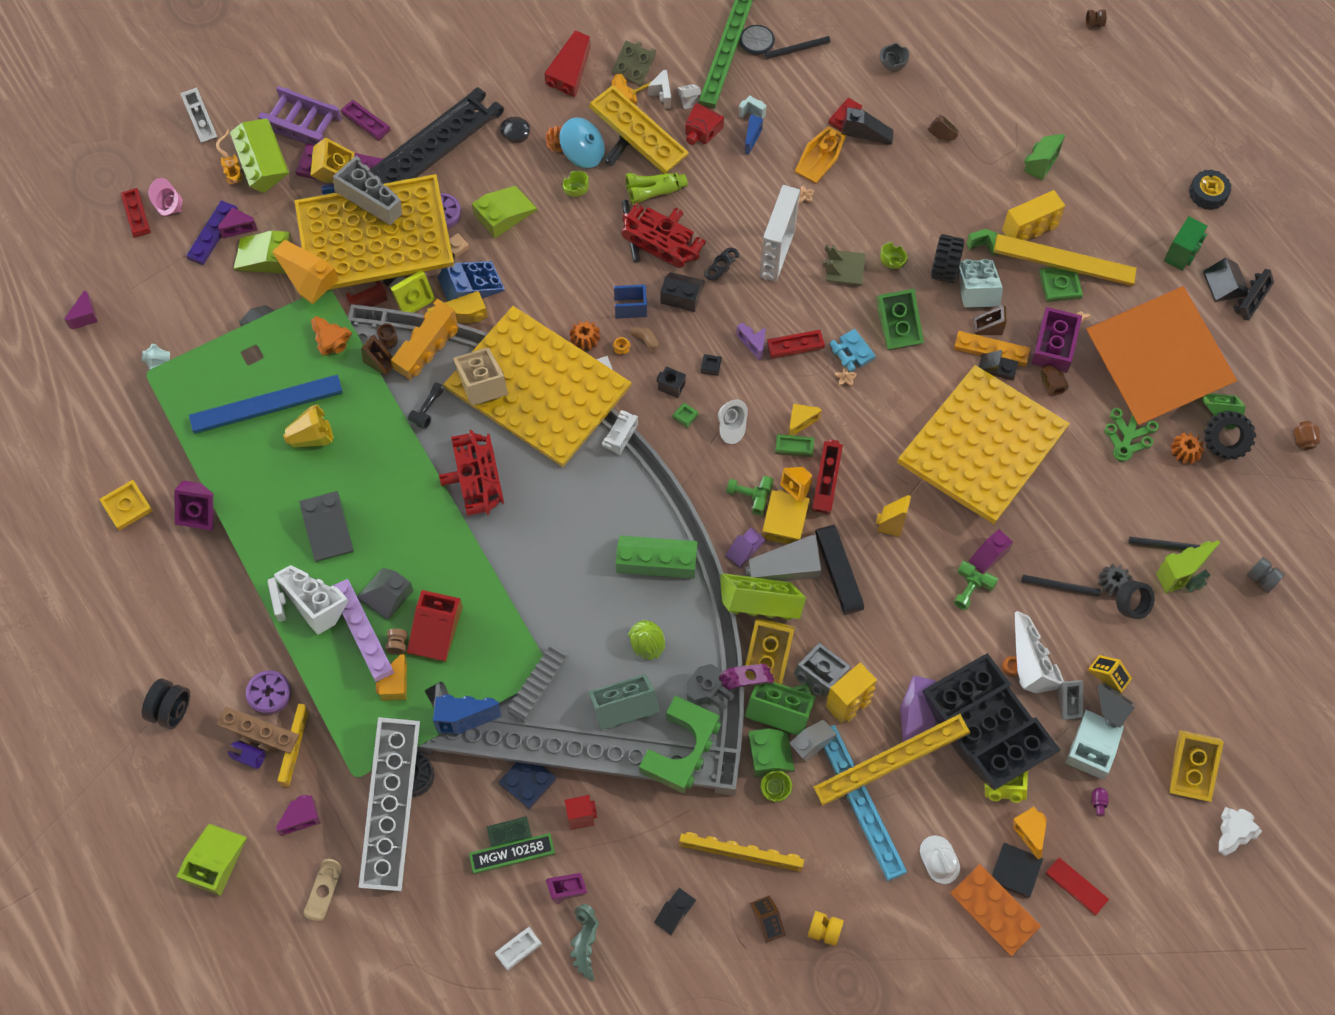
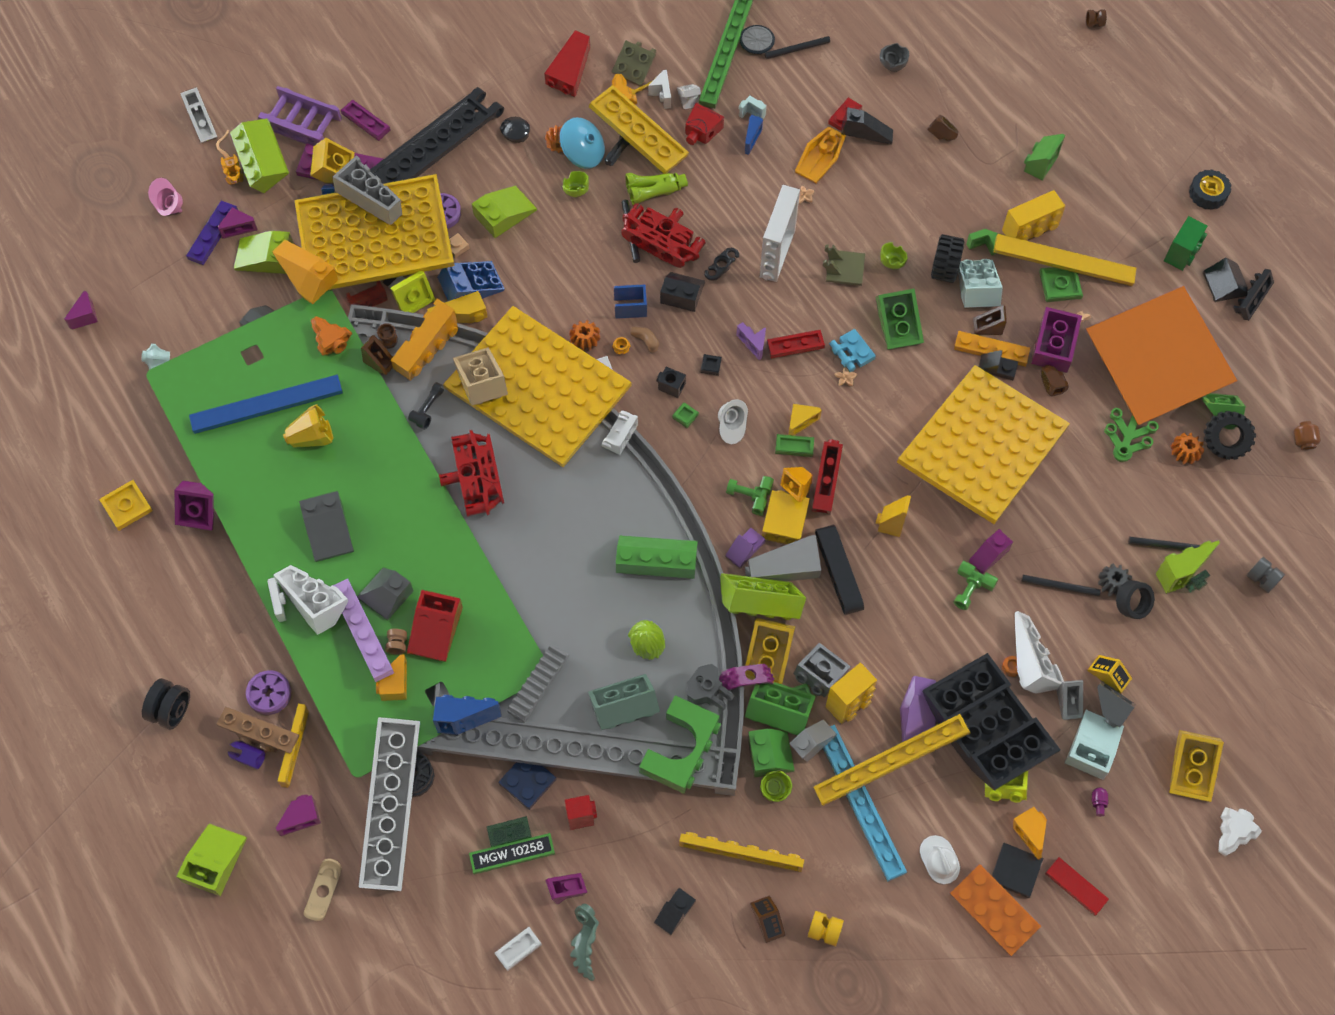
red tile [120,188,151,238] -> none

